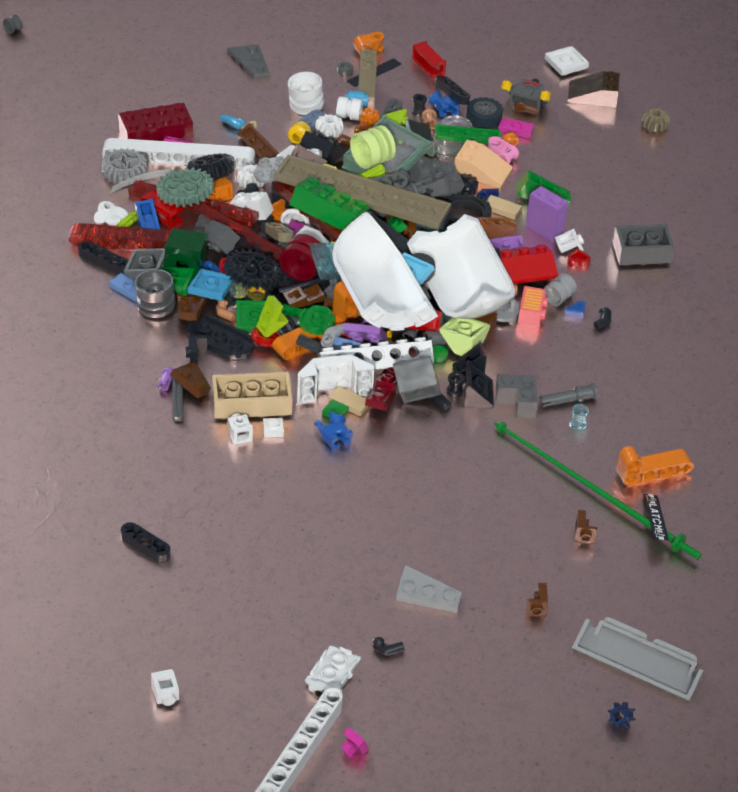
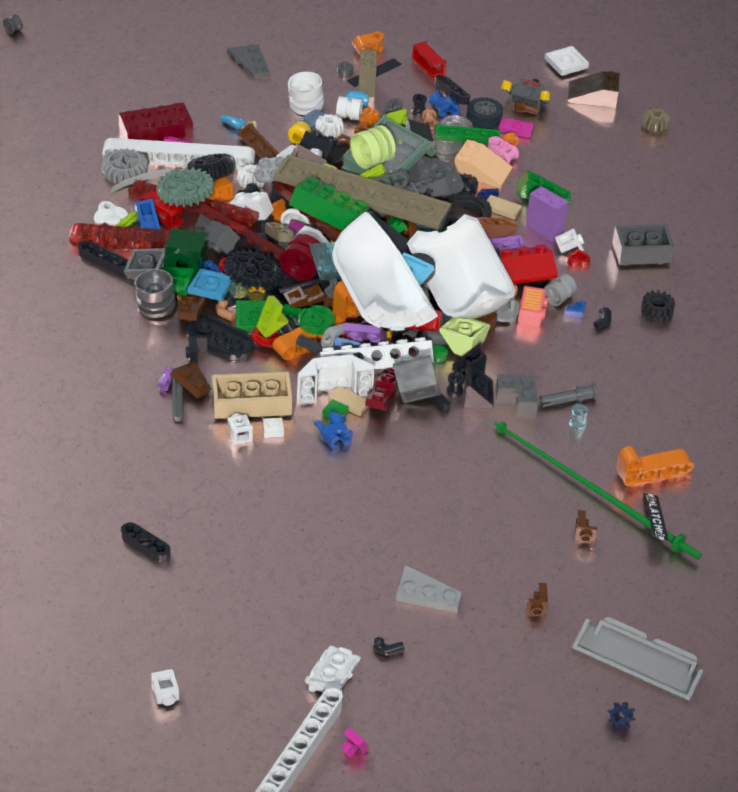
medium blue plate [109,273,137,302] -> none
none -> black tyre [641,290,675,323]

